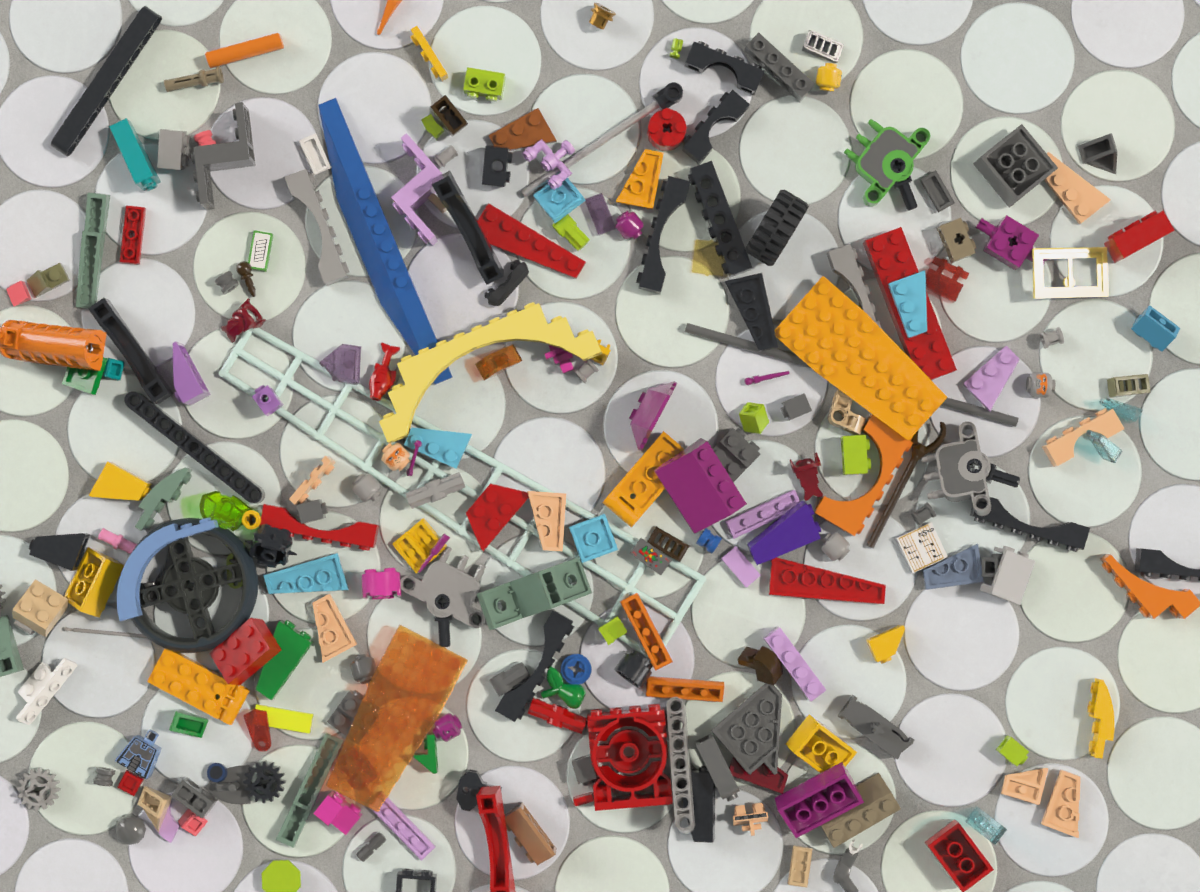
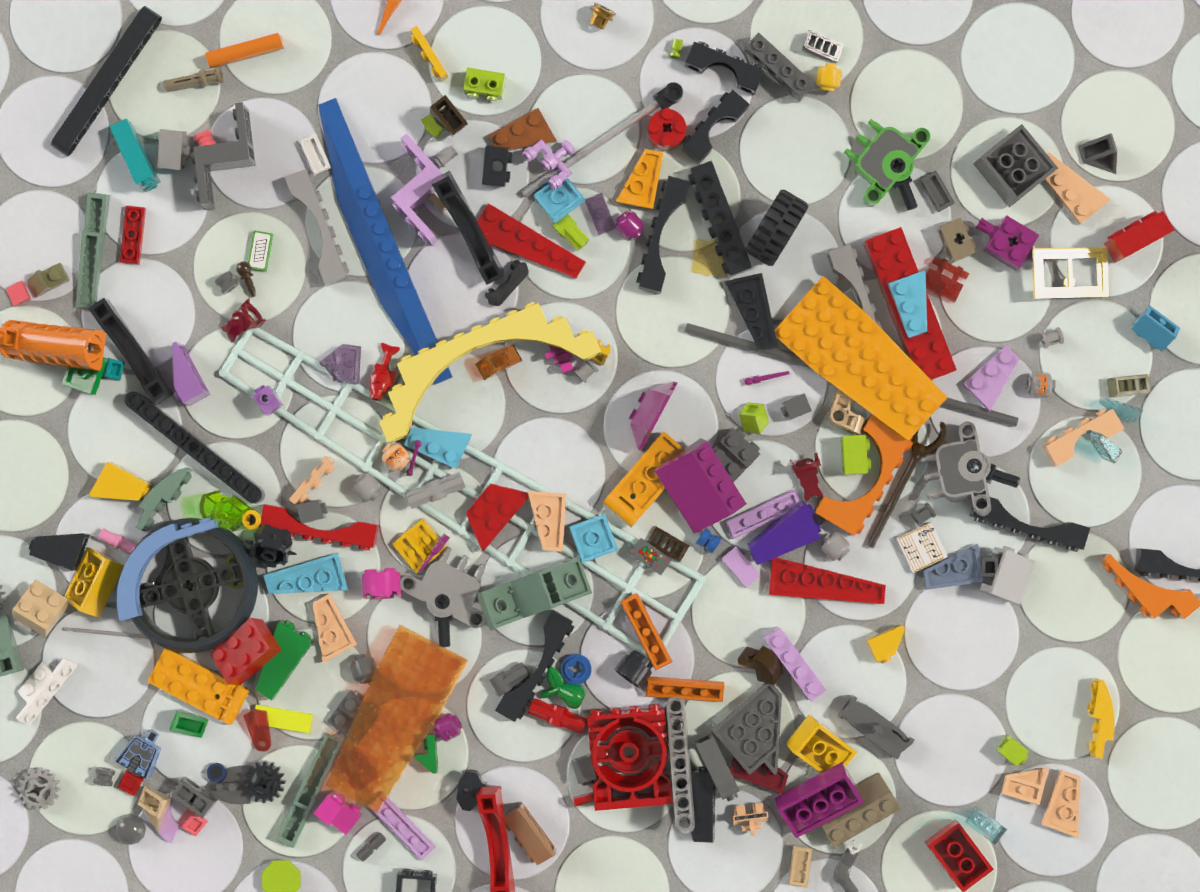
lime panel [598,616,627,645] -> none

